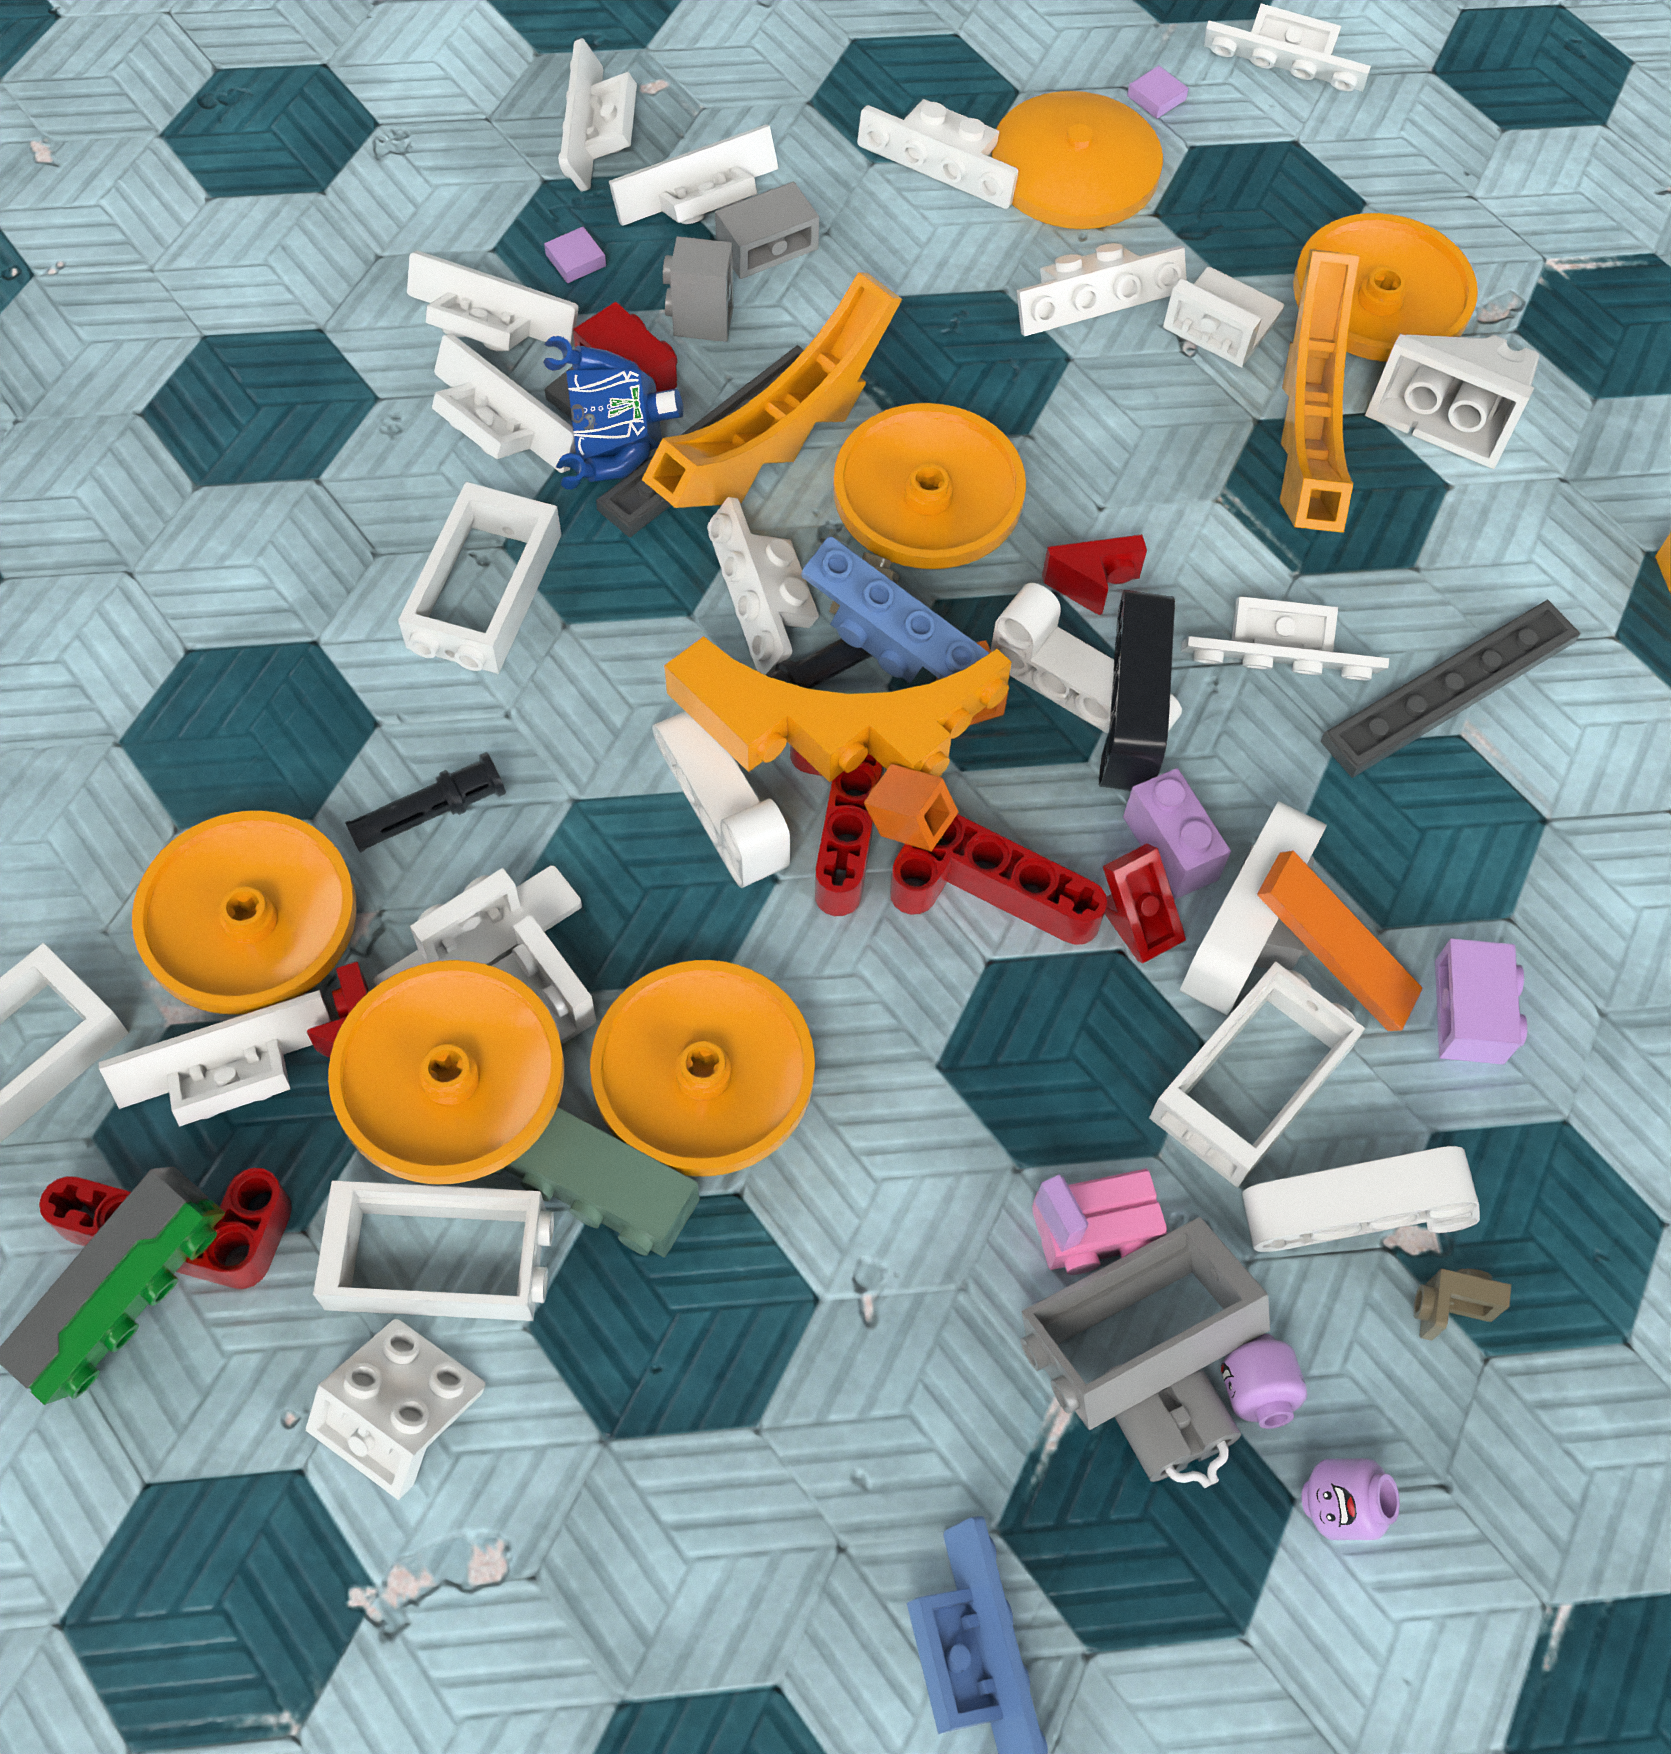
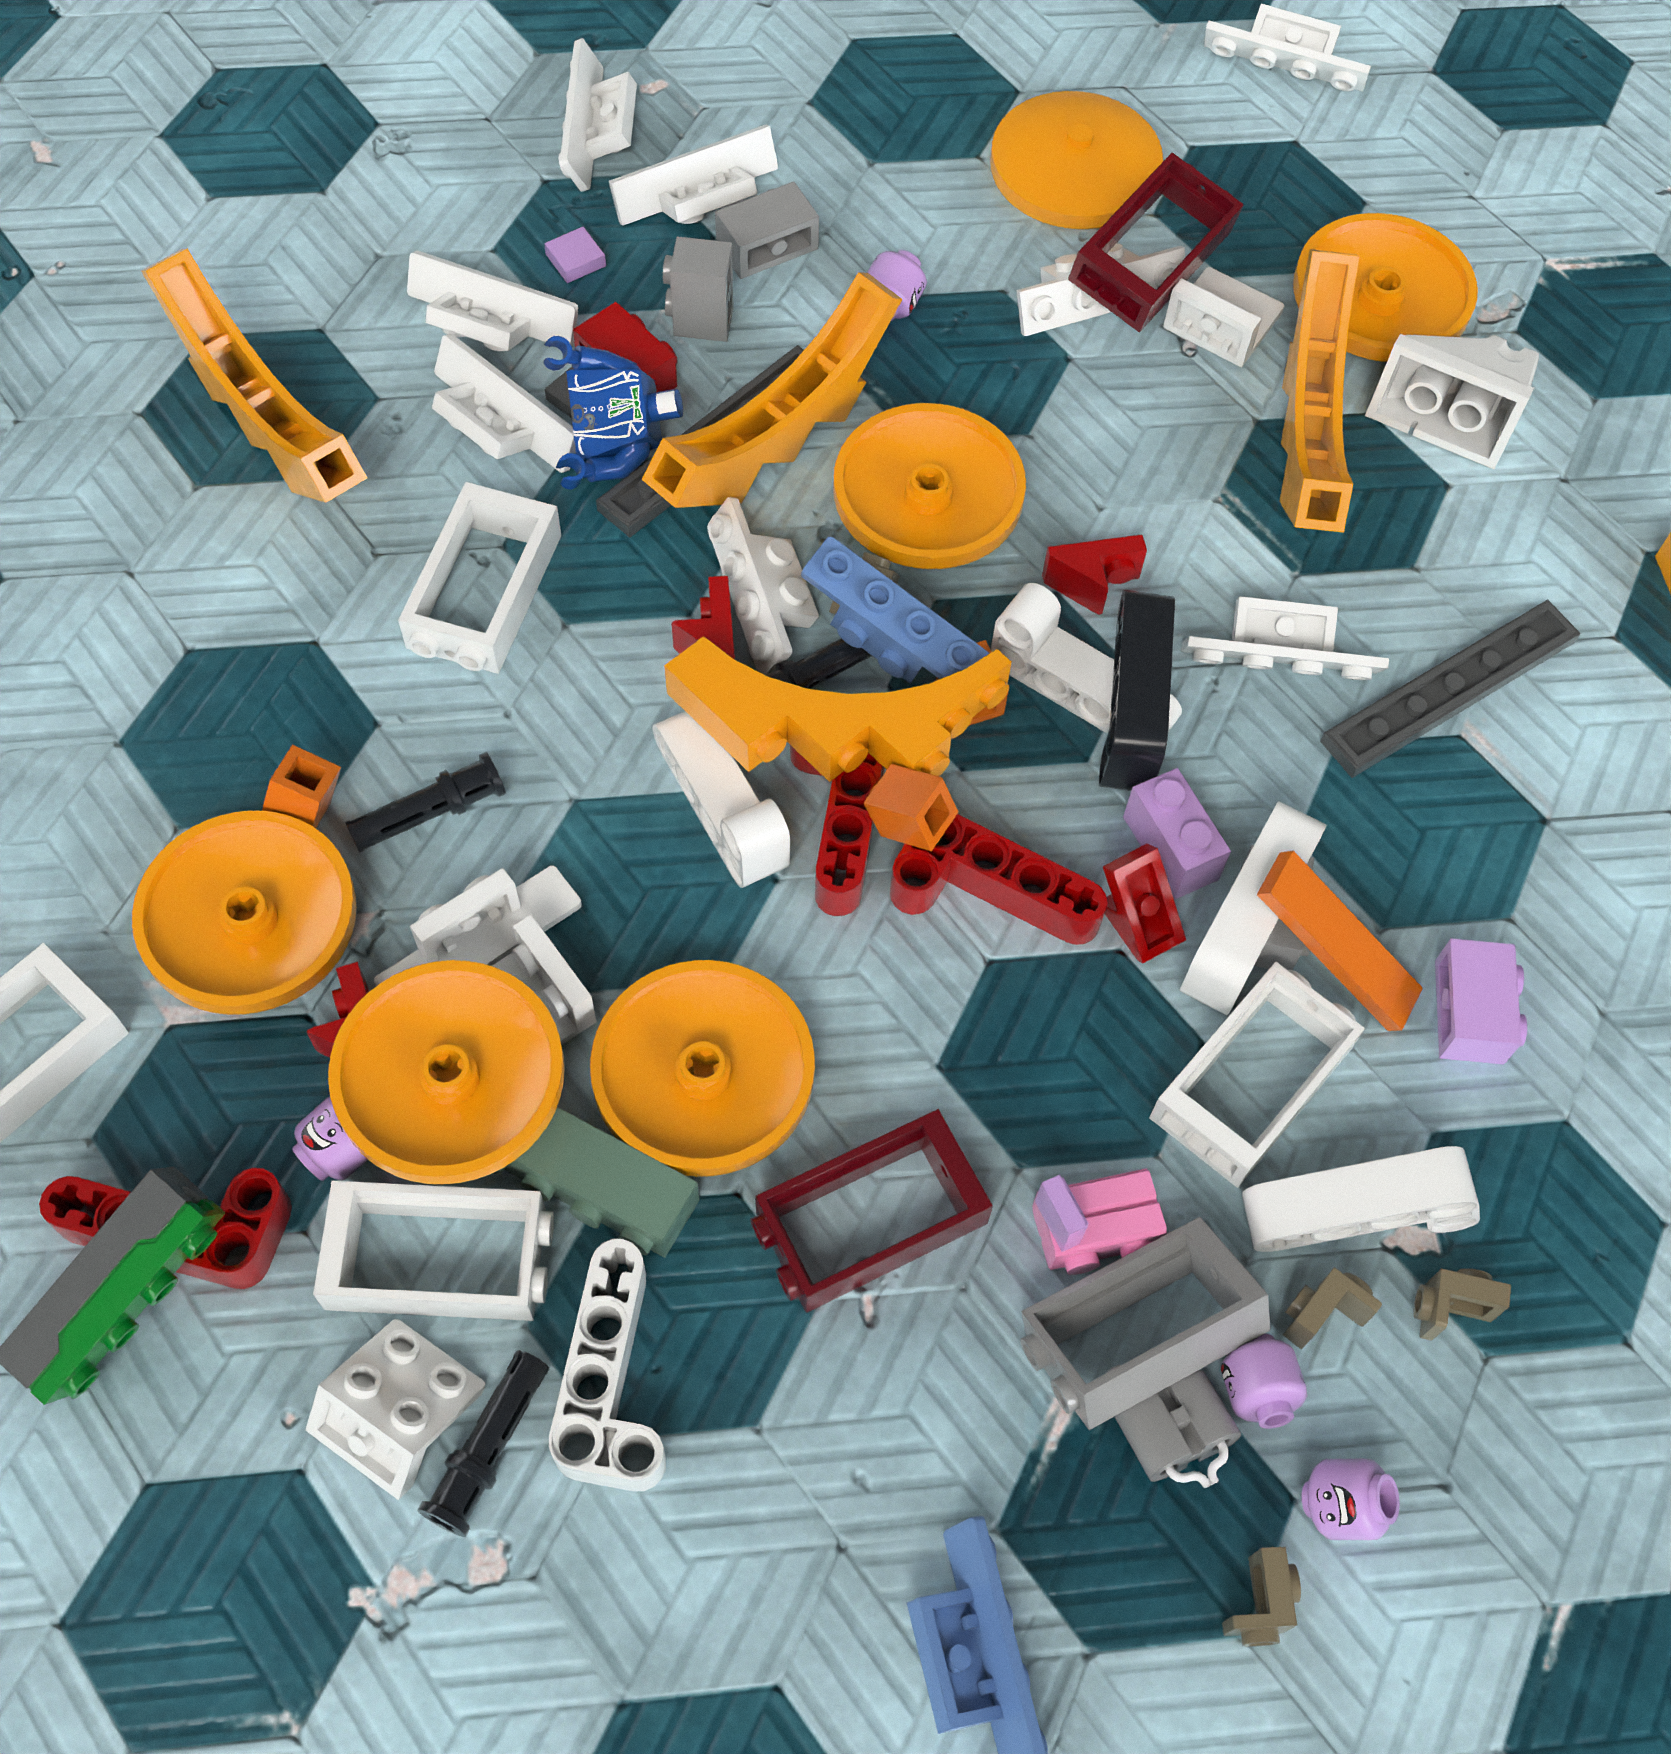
white bracket [98,990,332,1127] -> none
white bracket [857,99,1019,209] -> none
lavender tile [1127,65,1189,119] -> none
none -> light orange arch [141,248,367,503]
none -> orange brick [262,744,341,828]
none -> lavender head [292,1096,368,1181]
none -> black pin [417,1350,550,1537]
none -> white beam [549,1239,666,1491]
none -> red slope [671,576,735,660]
none -> dark red window [750,1109,993,1313]
none -> lavender head [867,250,927,321]
none -> dark red window [1068,153,1244,333]
none -> dark tan bracket [1222,1547,1301,1647]
none -> dark tan bracket [1283,1267,1382,1350]

